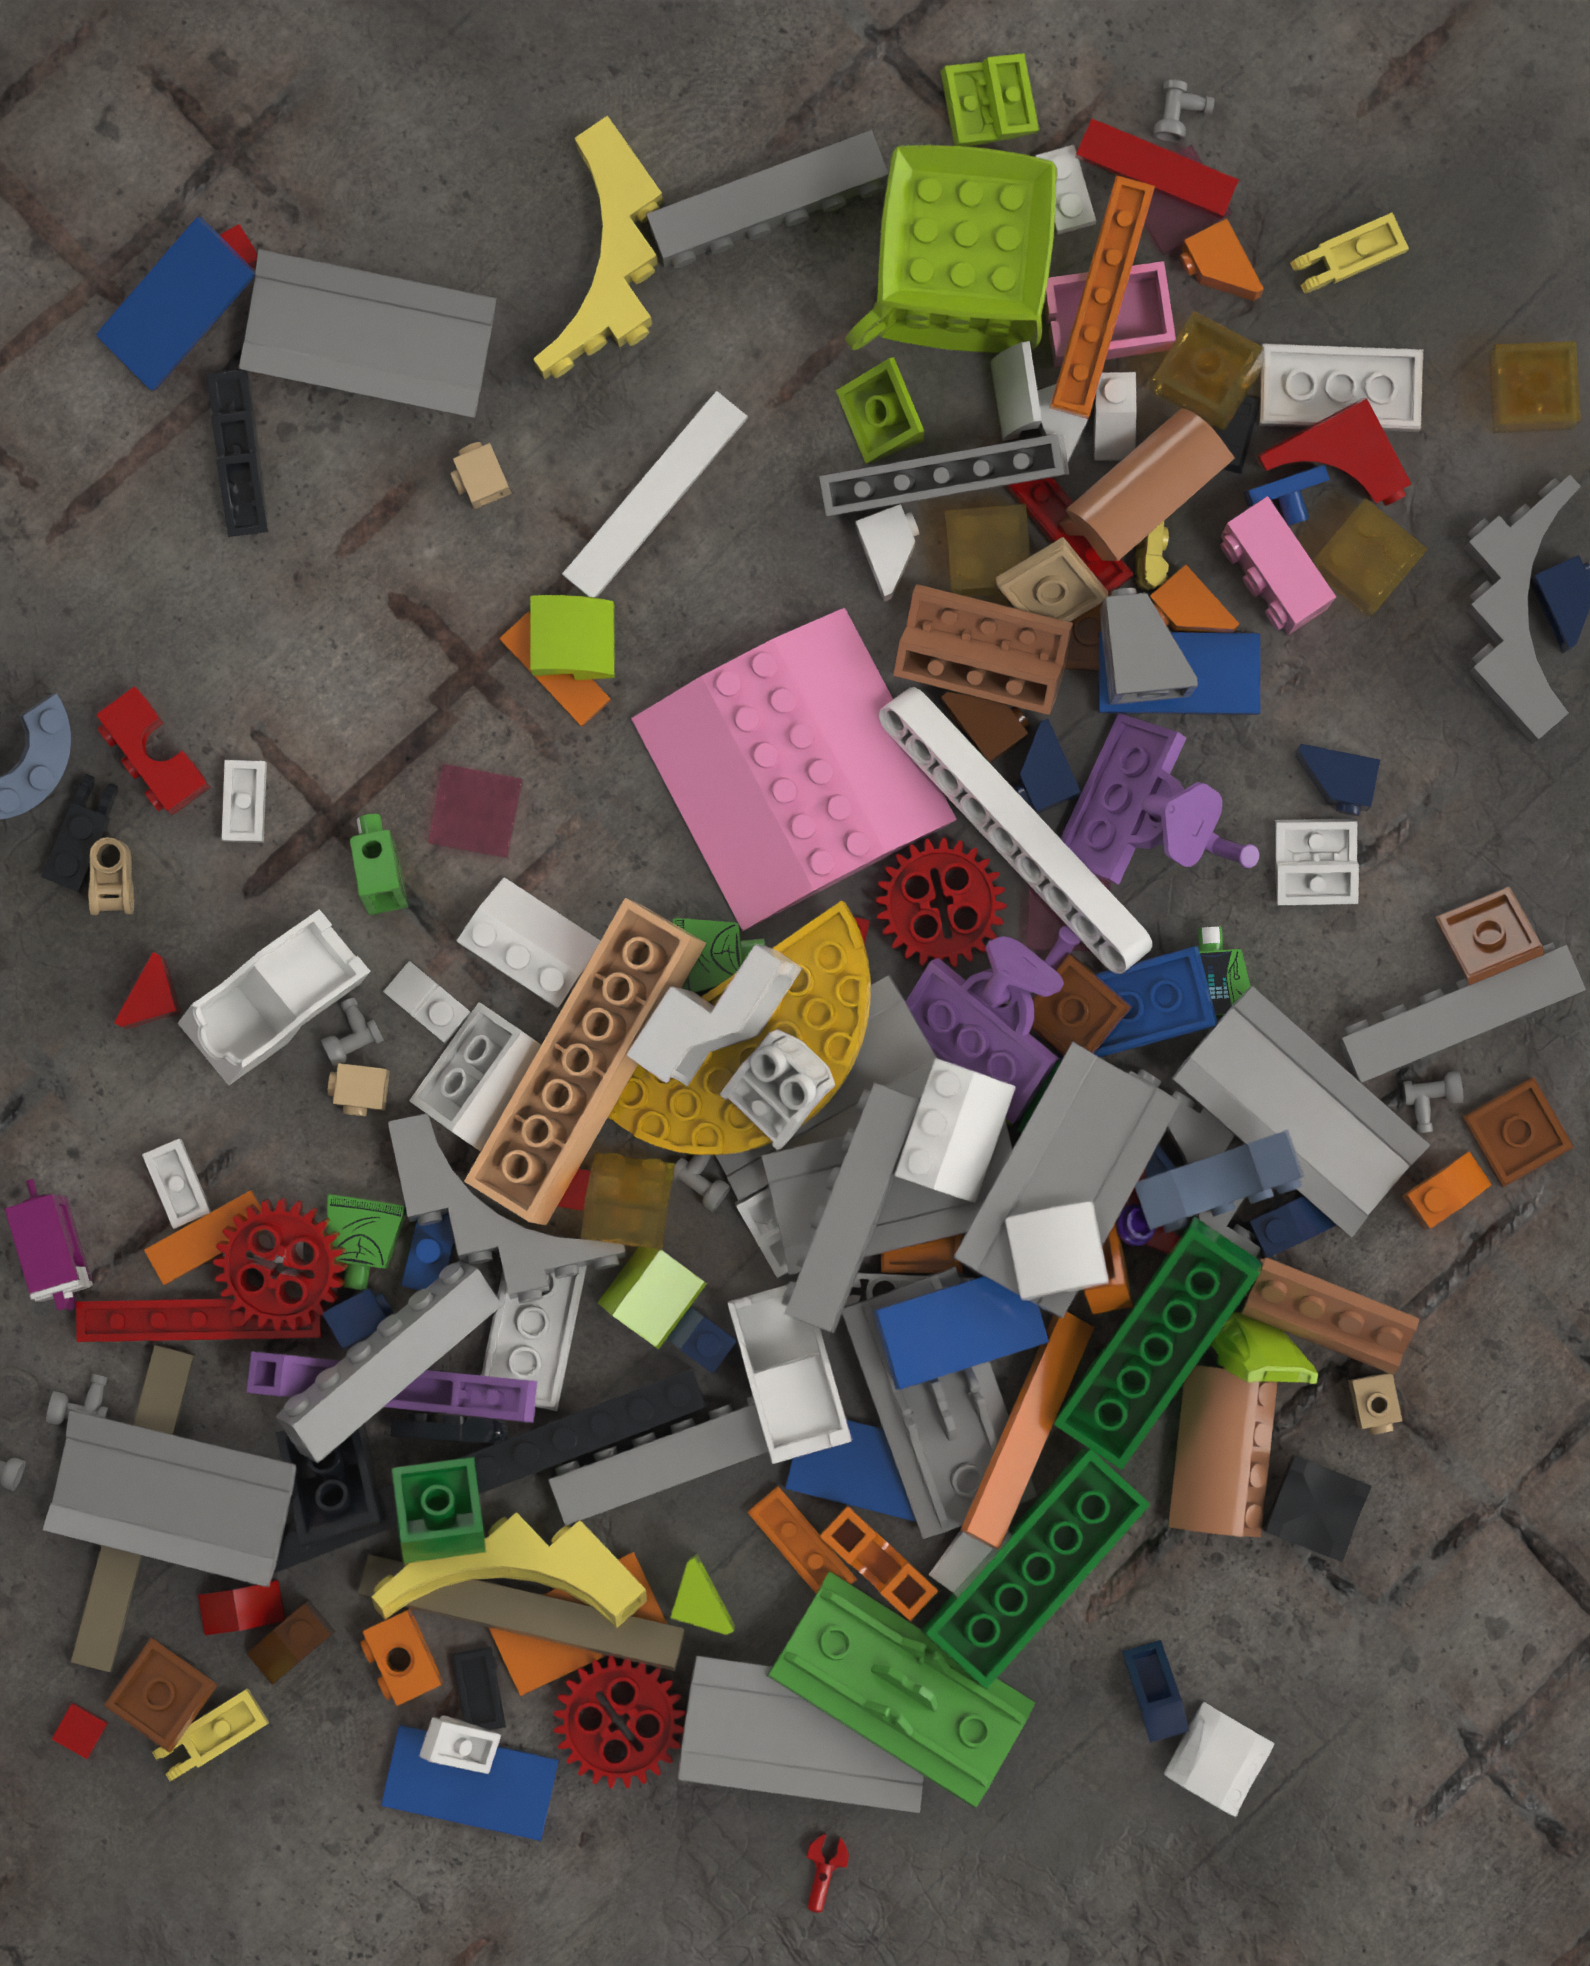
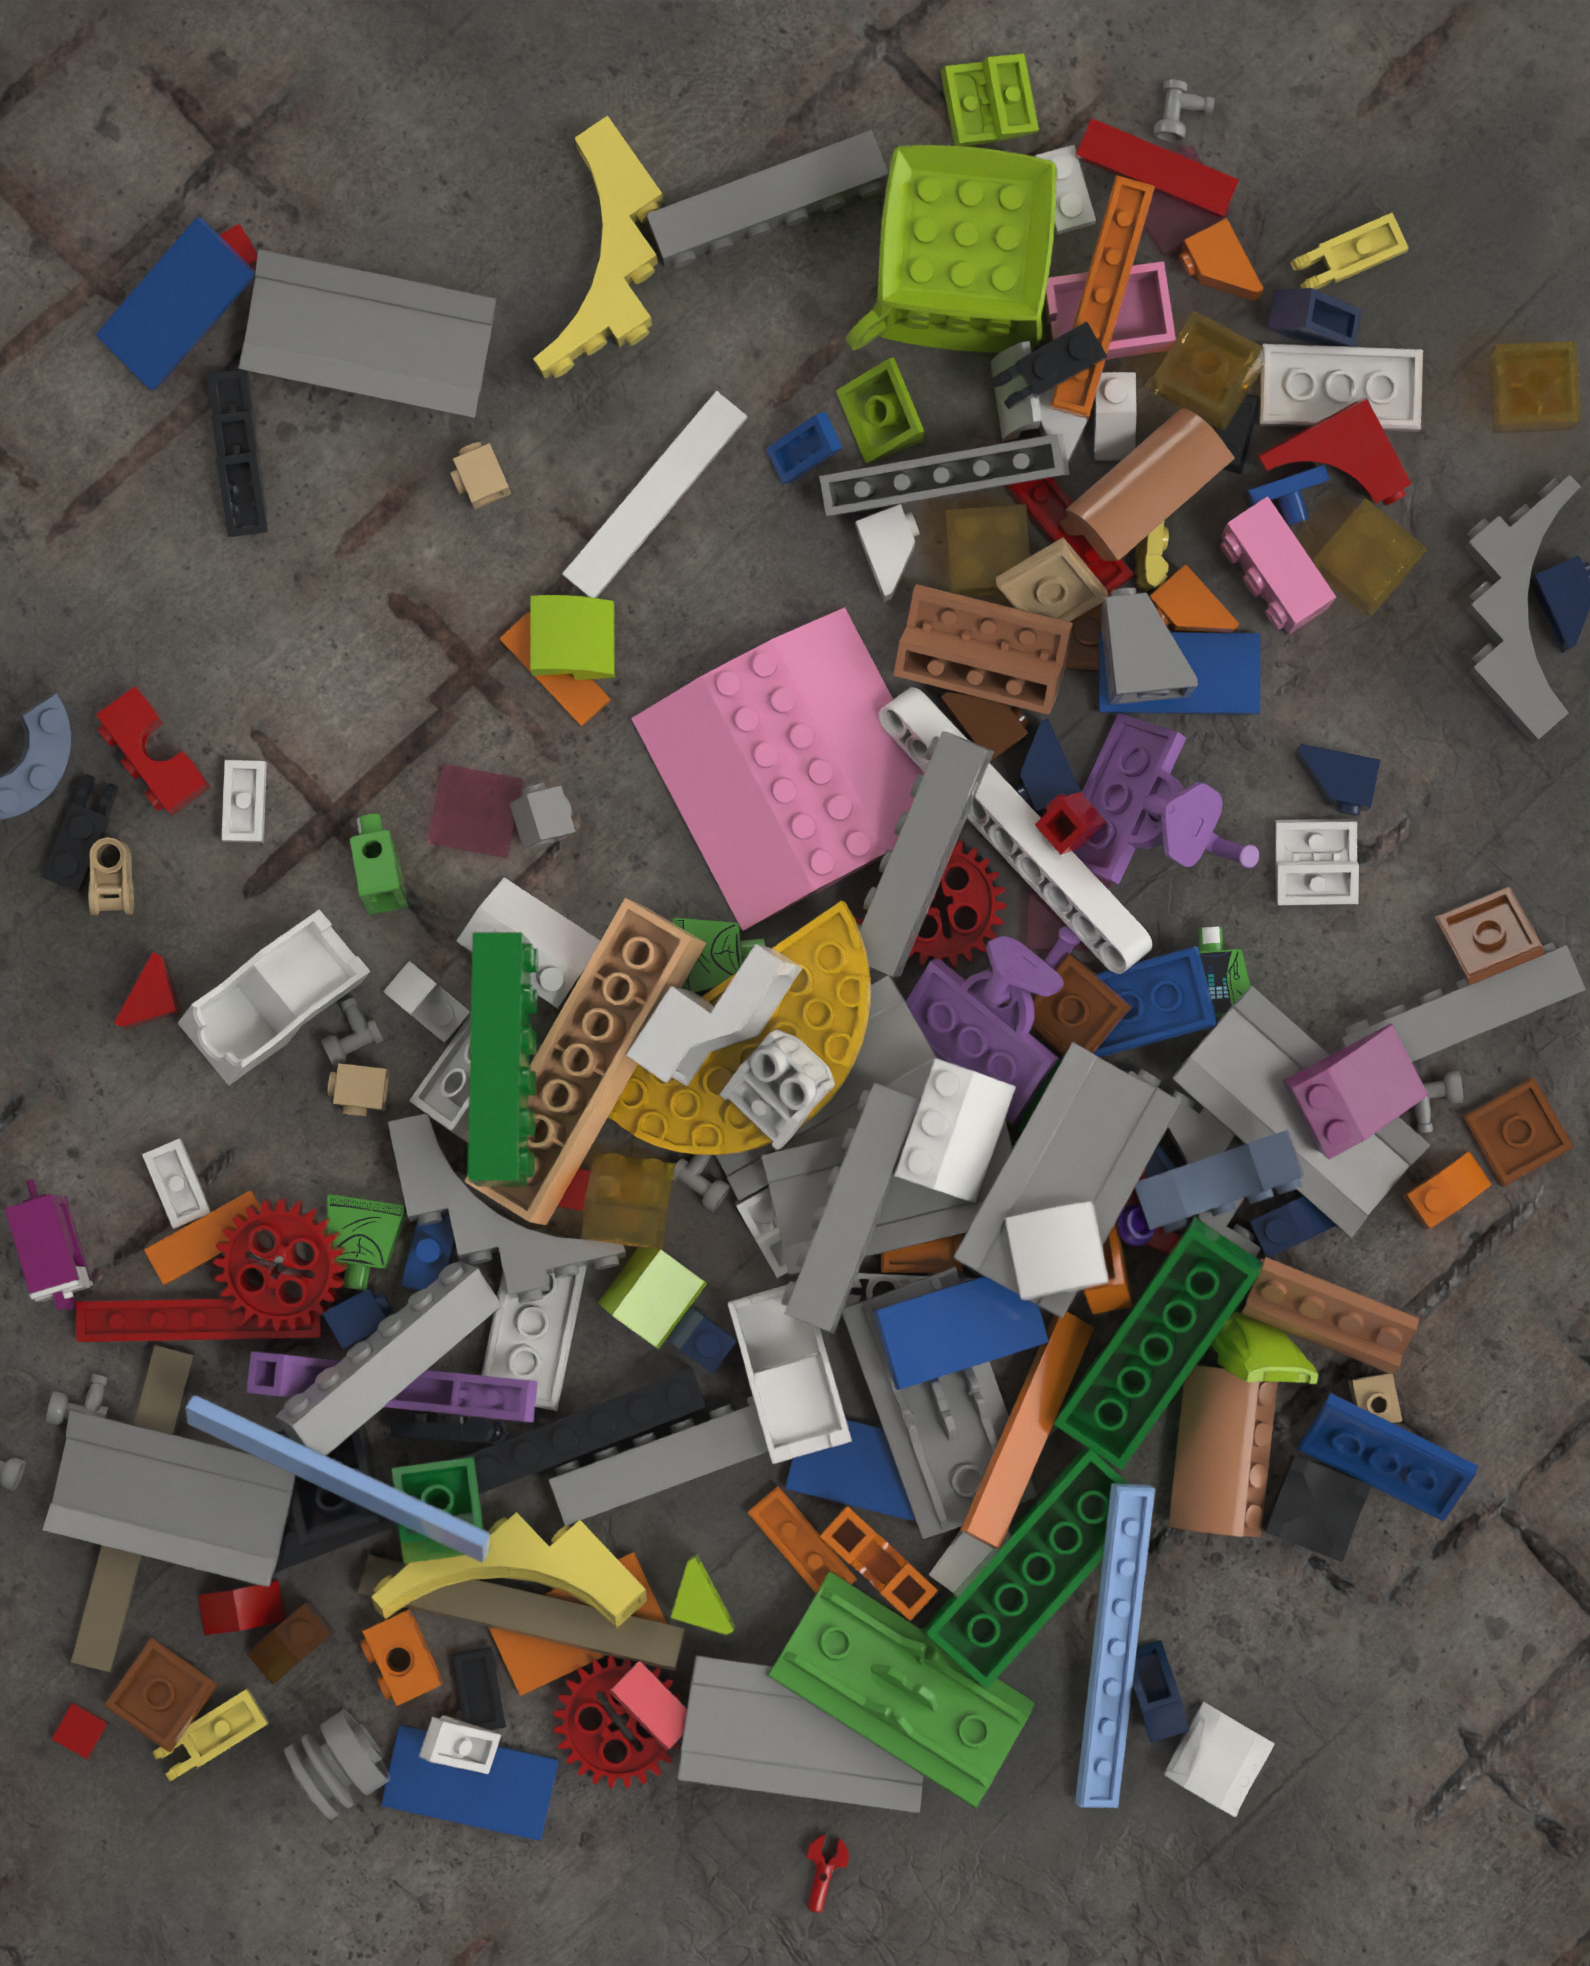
none -> light blue tile [186,1396,490,1563]
none -> light grey wheel [284,1709,391,1820]
none -> green brick [468,932,538,1187]
none -> light grey brick [510,783,575,849]
none -> coral tile [609,1661,687,1750]
none -> blue tile [766,412,843,484]
none -> light grey brick [857,731,994,977]
none -> black hinge [991,321,1107,409]
none -> red brick [1035,792,1106,855]
none -> light blue tile [1075,1484,1155,1808]
none -> dark blue slope [1268,288,1362,347]
none -> slope [1283,1023,1428,1160]
none -> blue tile [1297,1393,1478,1521]

